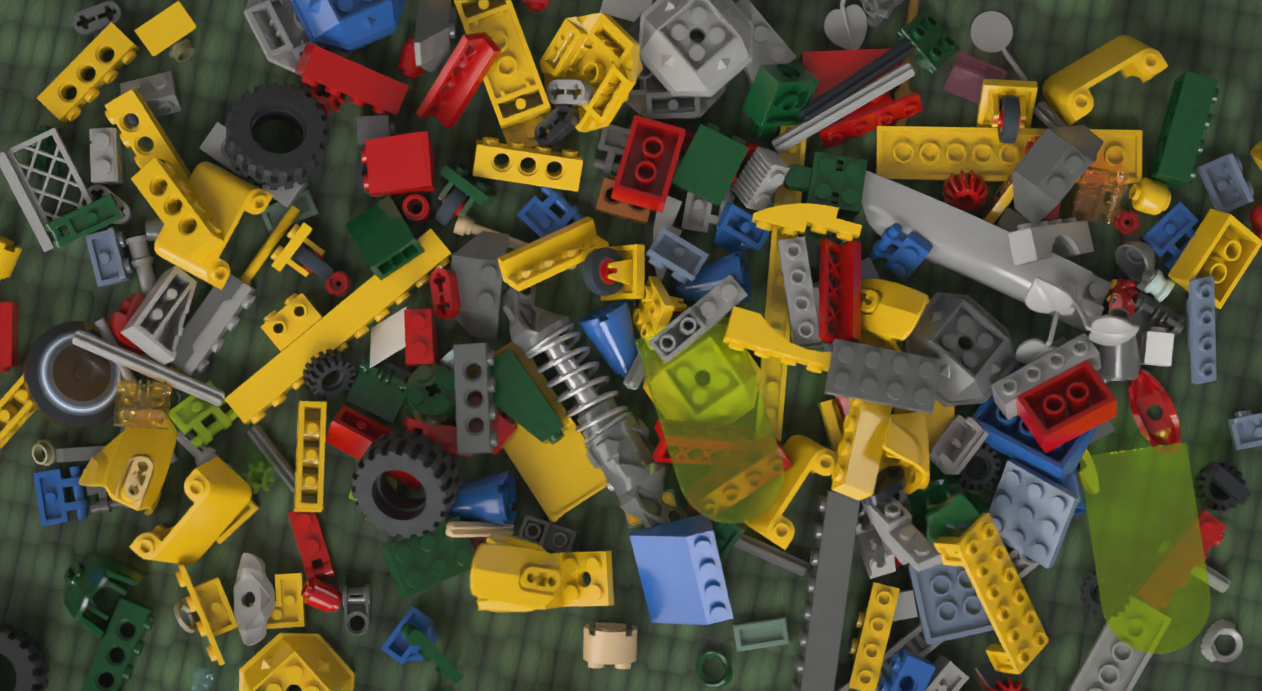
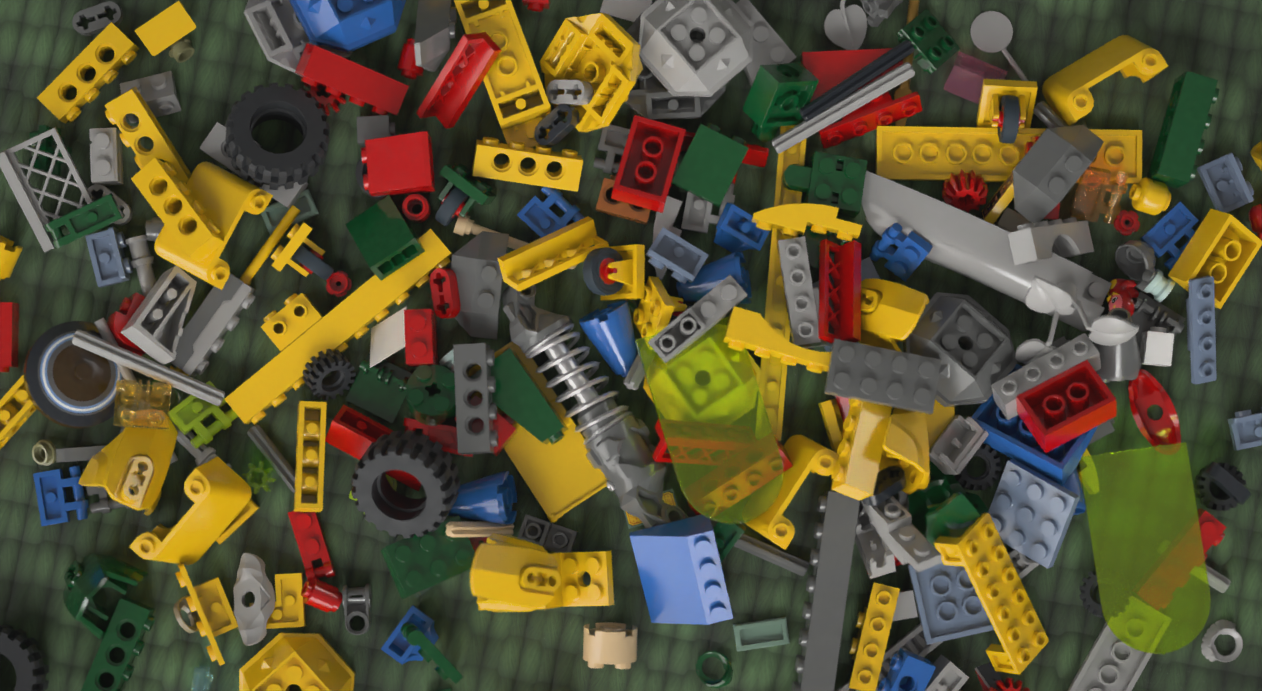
light grey brick [731,147,790,211] -> none

